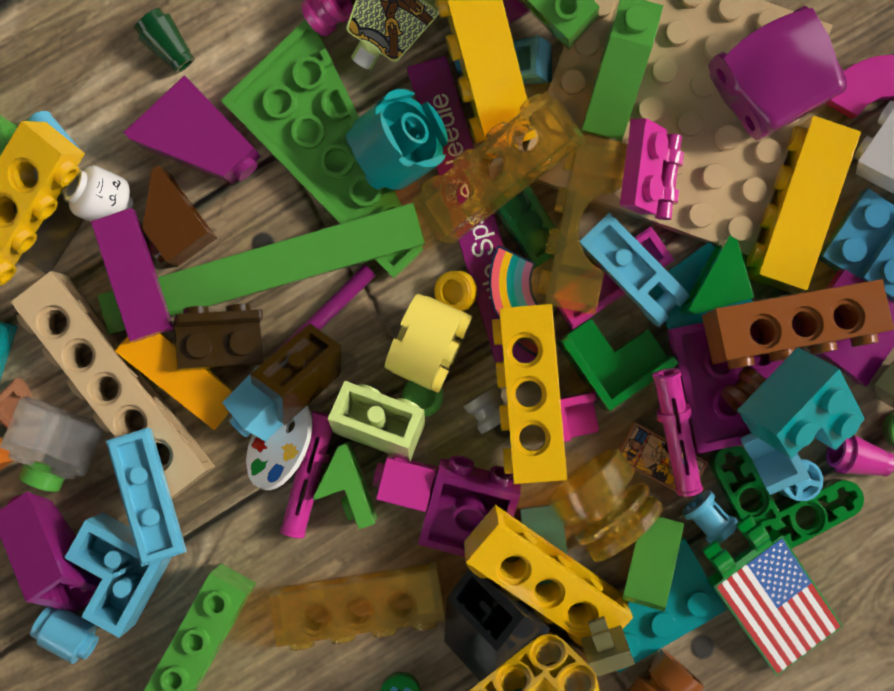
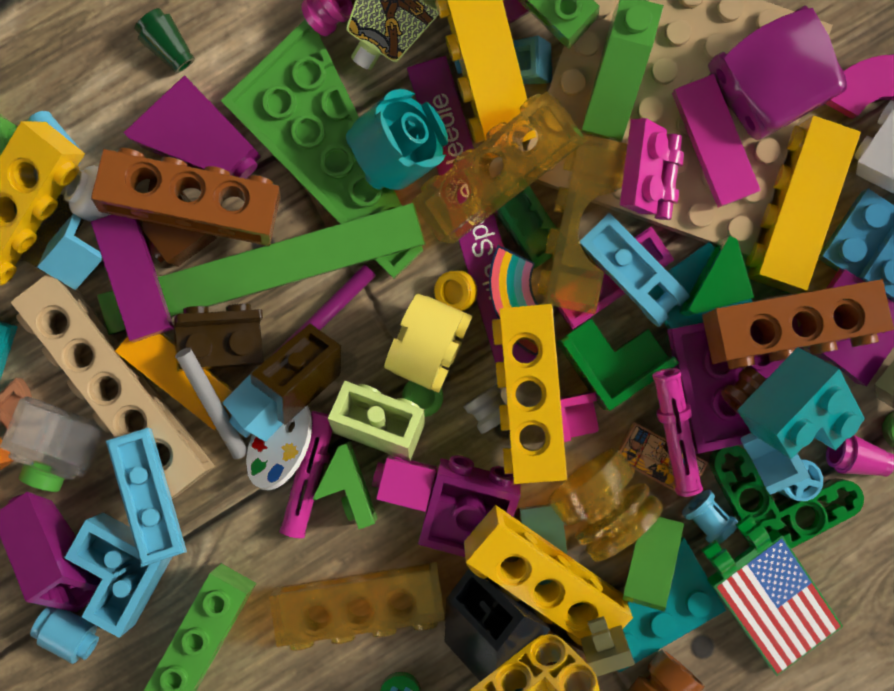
none -> medium azure panel [37,214,102,290]
none -> dark orange brick [91,148,280,246]
none -> light grey bar [175,348,248,459]
none -> dark pink tile [672,74,761,208]

